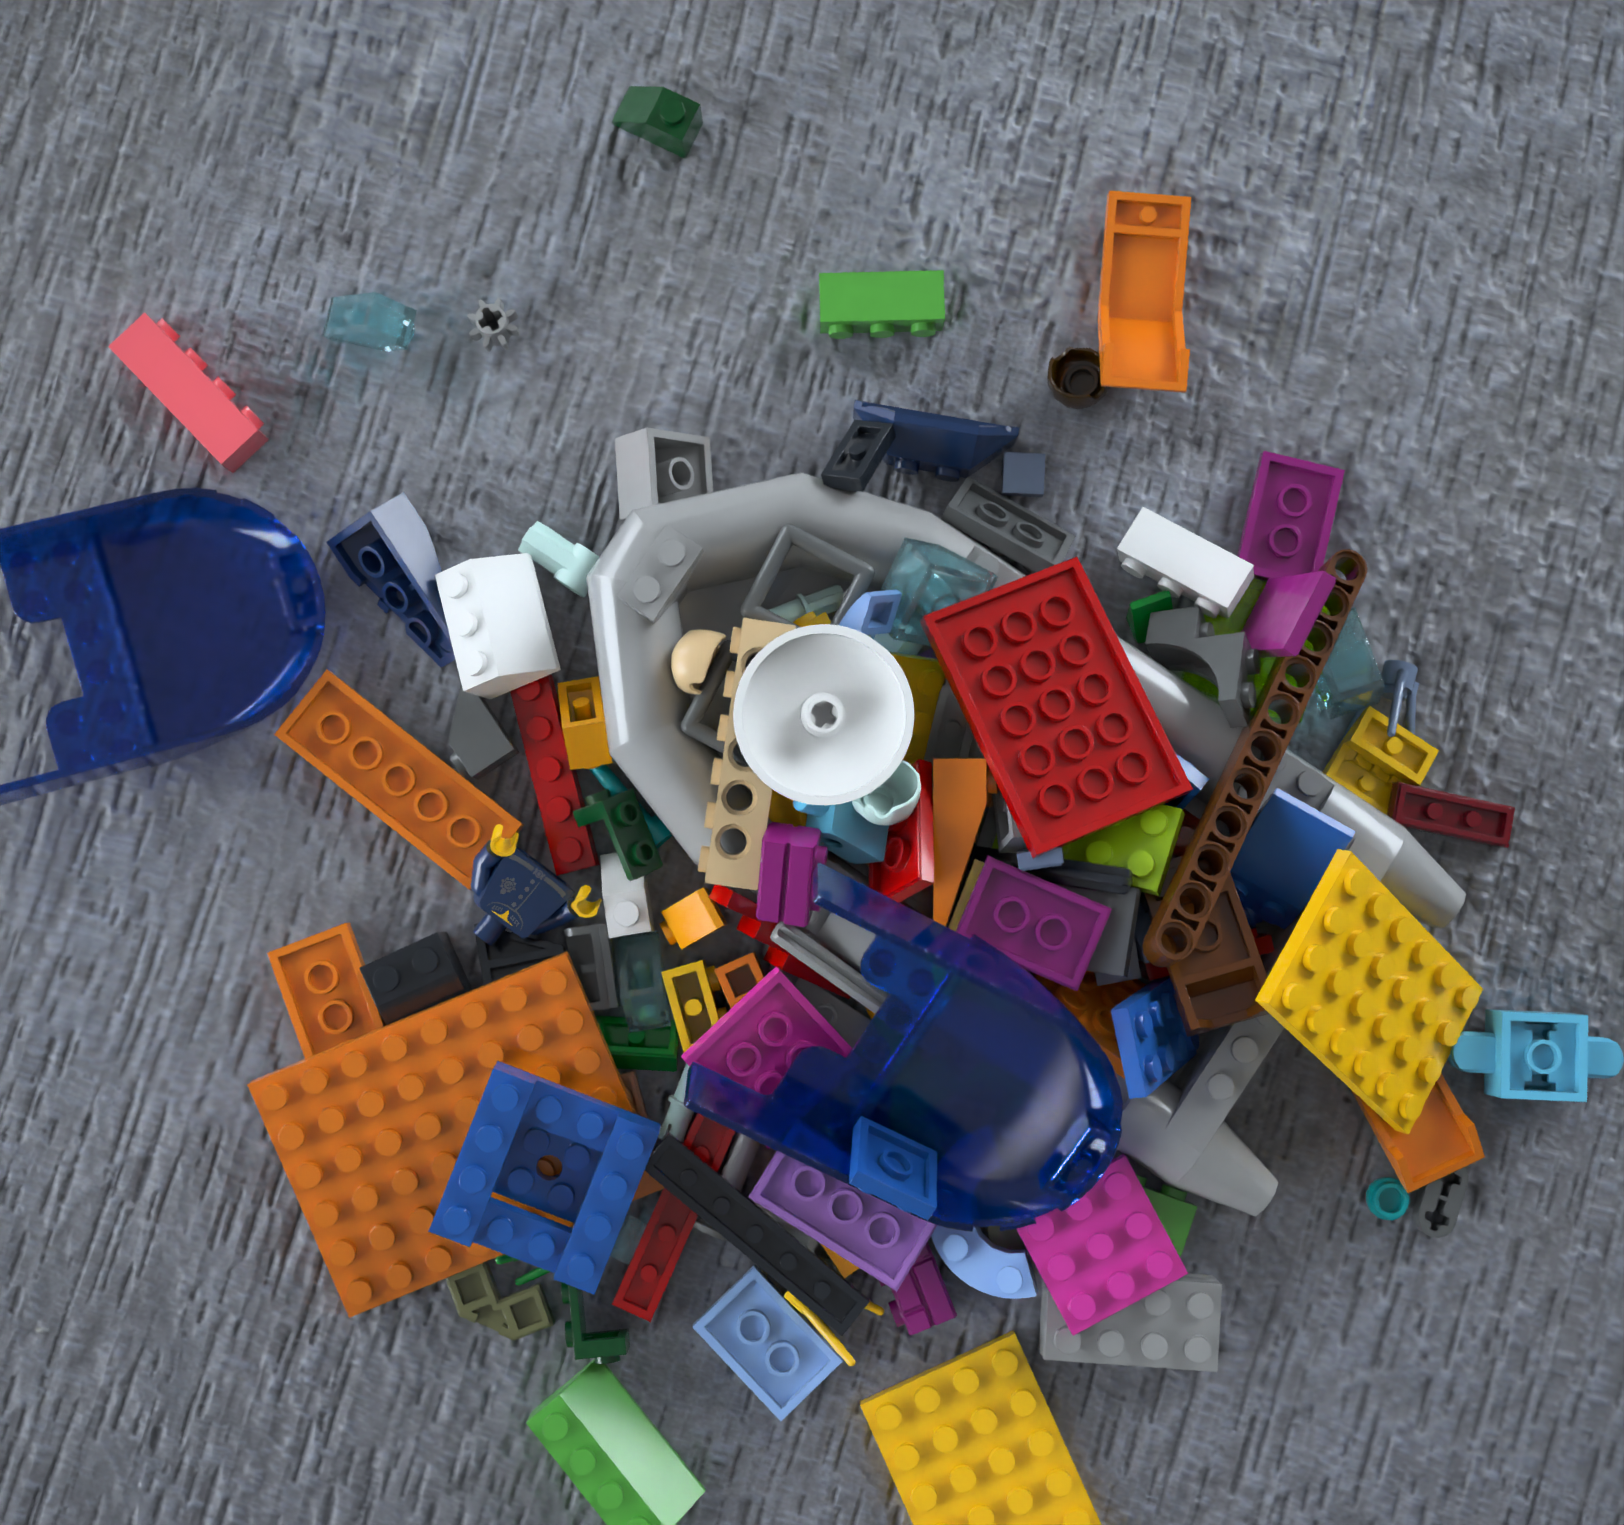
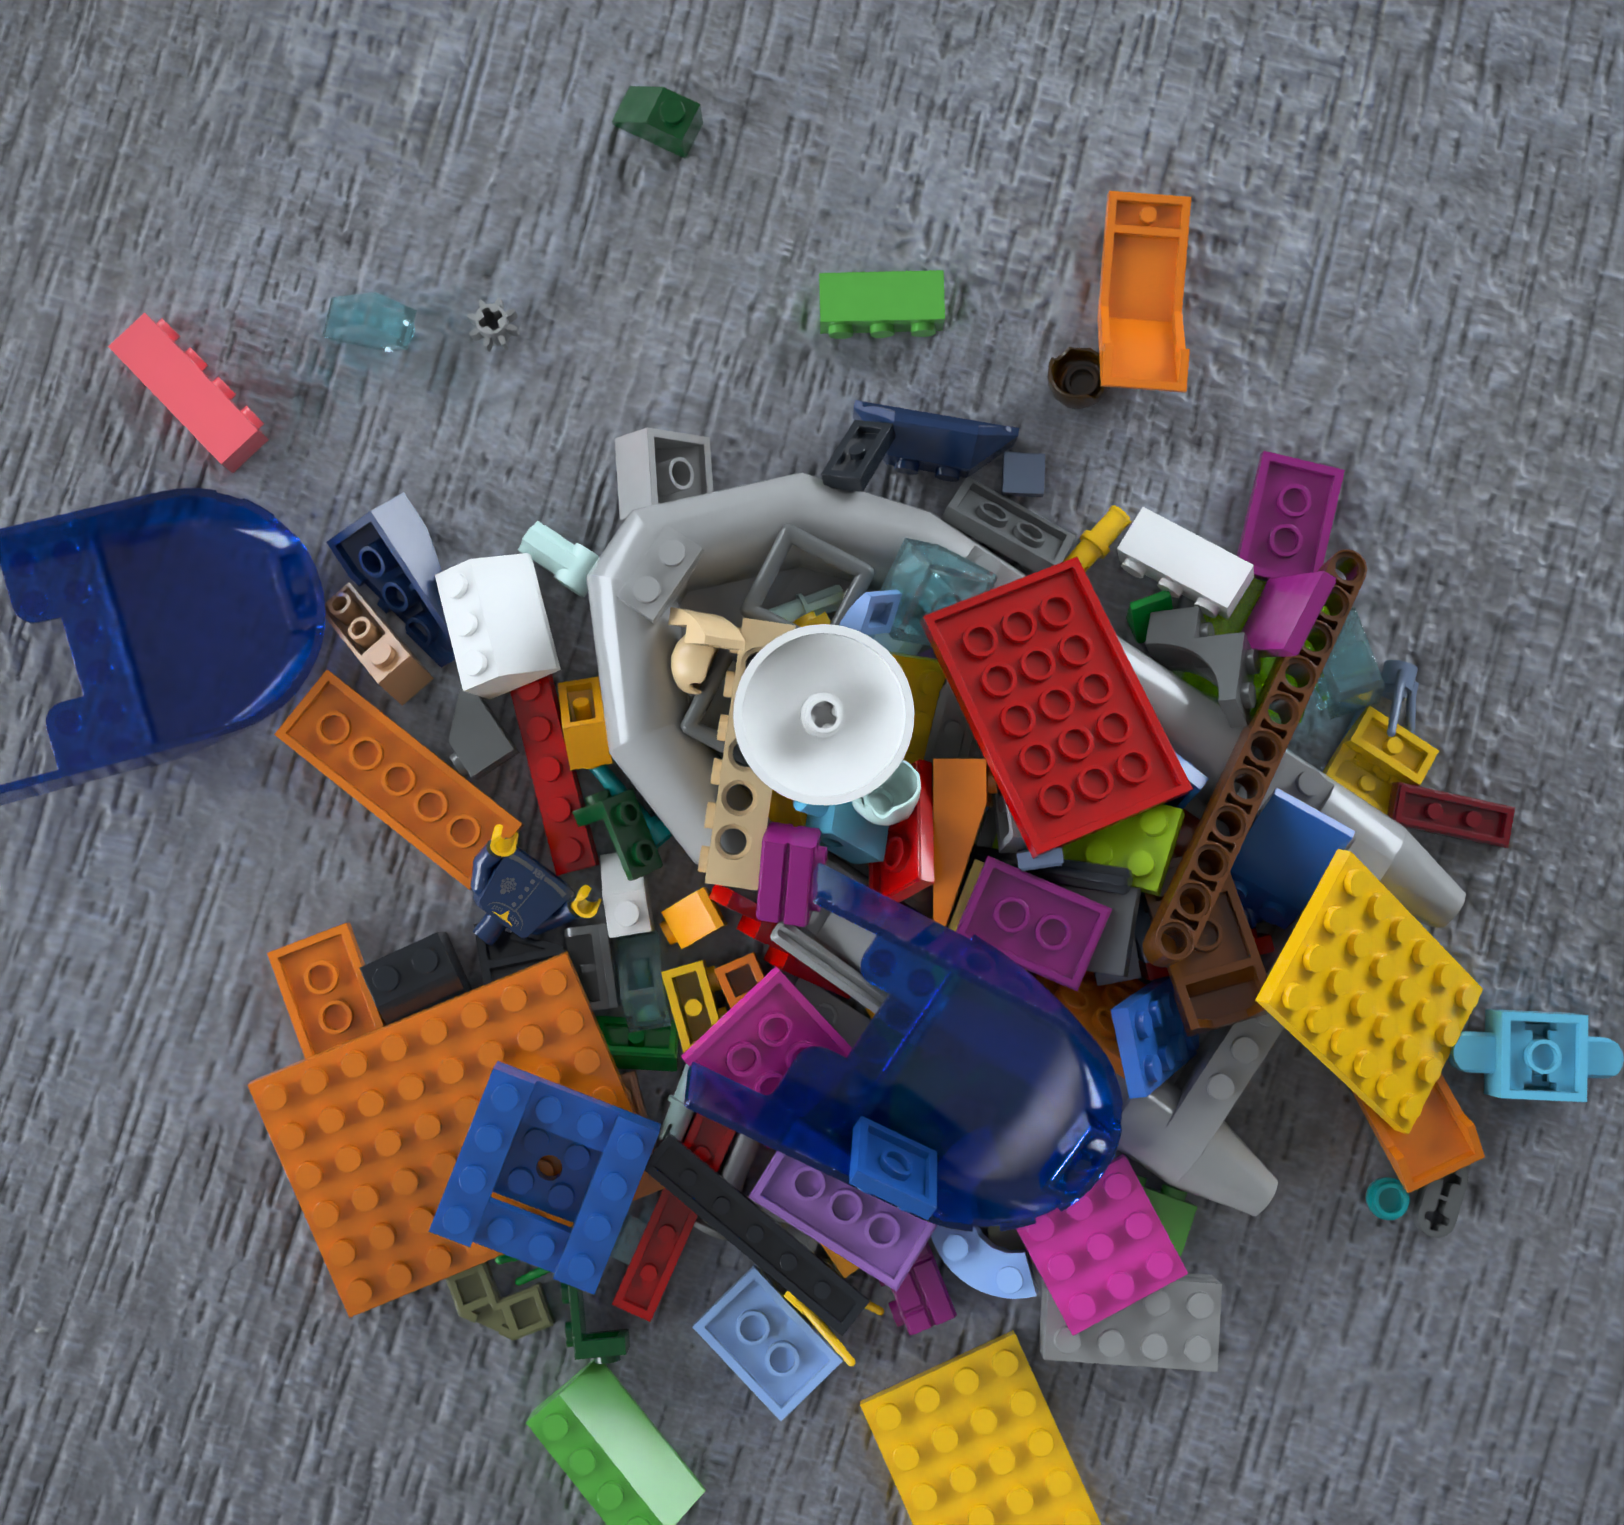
none -> medium nougat slope [319,582,434,706]
none -> tan slope [668,607,745,650]
none -> yellow pin [1063,505,1132,573]

